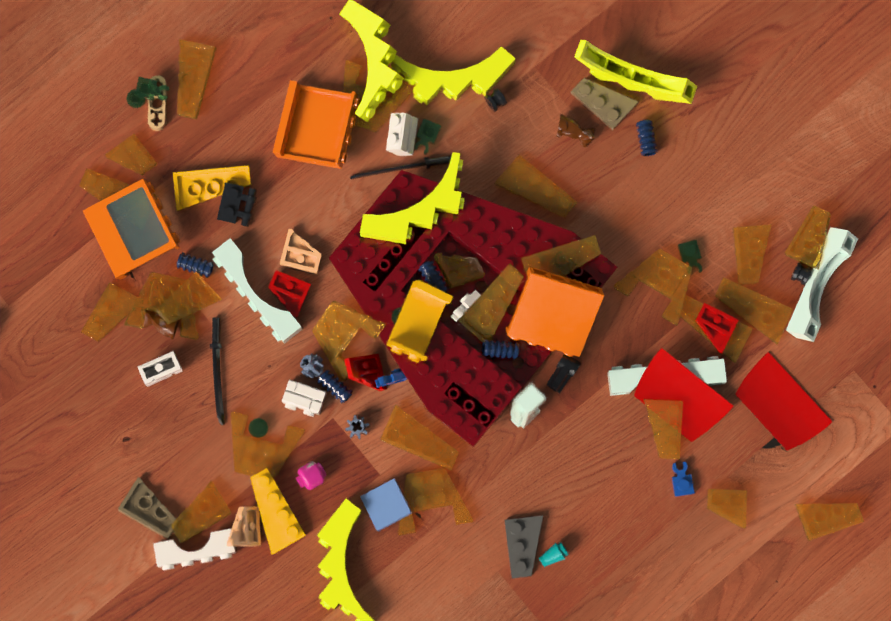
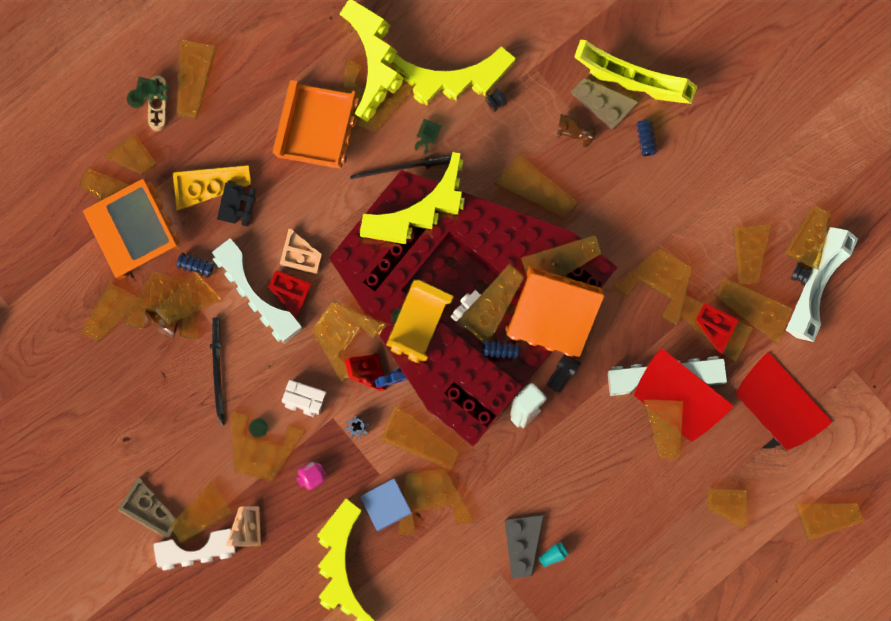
white brick [138,351,183,387] -> none
yellow wing [250,468,306,555] -> none
sand blue gear [300,353,324,378] -> none
dark blue piece [317,370,353,404] -> none
white brick [386,113,418,156] -> none
dark blue piece [418,261,450,293] -> none
clear yellow wing [434,253,485,289] -> none
blue plate [671,462,695,497] -> none
clear green plate [677,240,702,276] -> none

